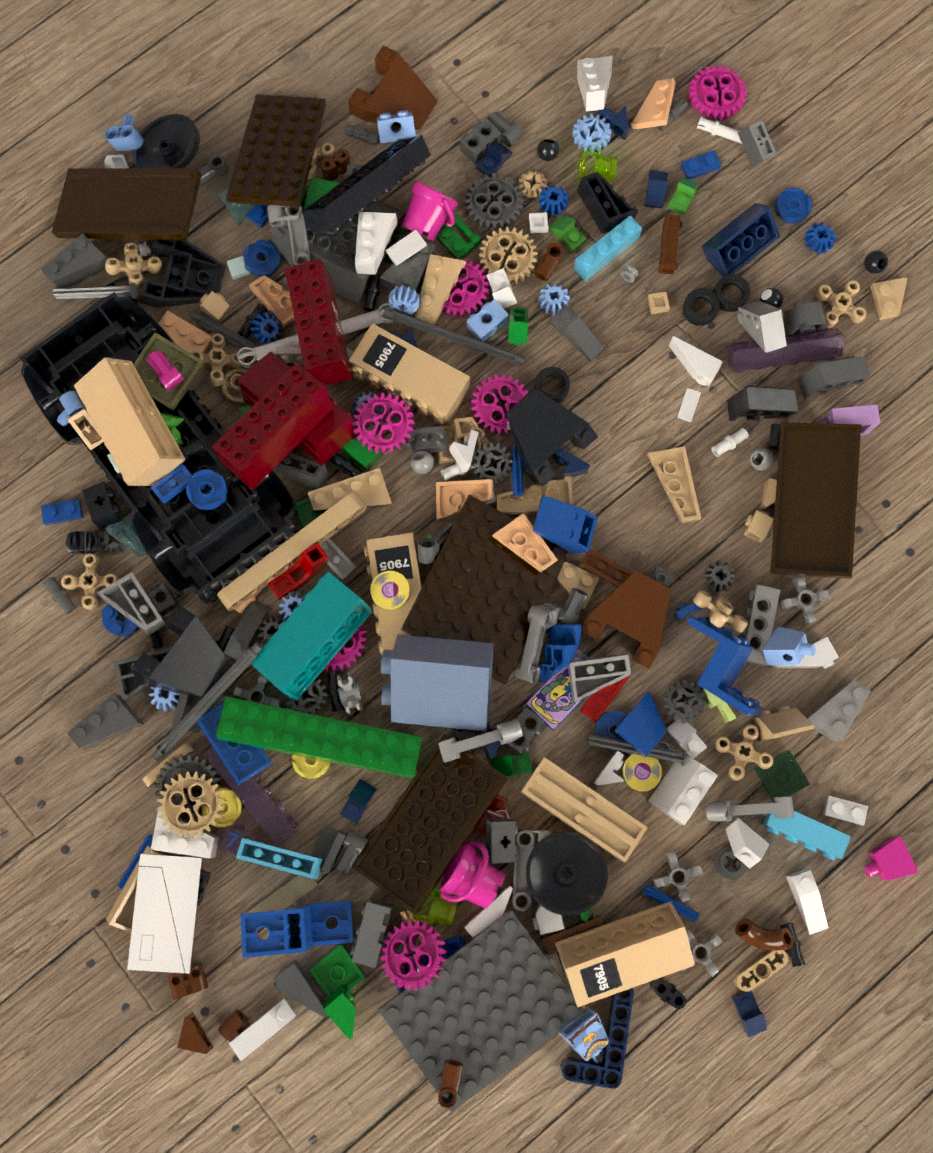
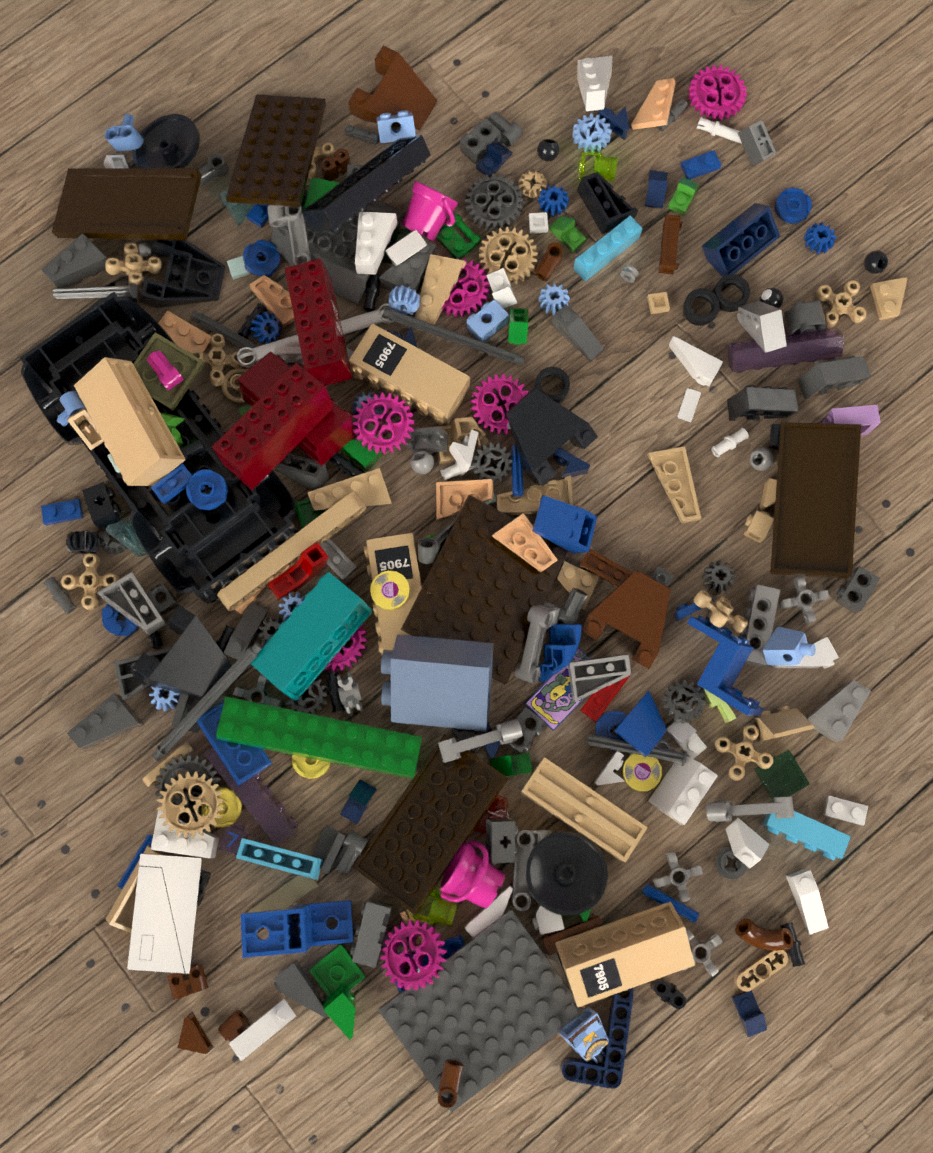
tan brick [200,291,230,322] -> none
dark pink torso [863,836,918,881] -> none
none -> dark grey brick [835,566,880,614]

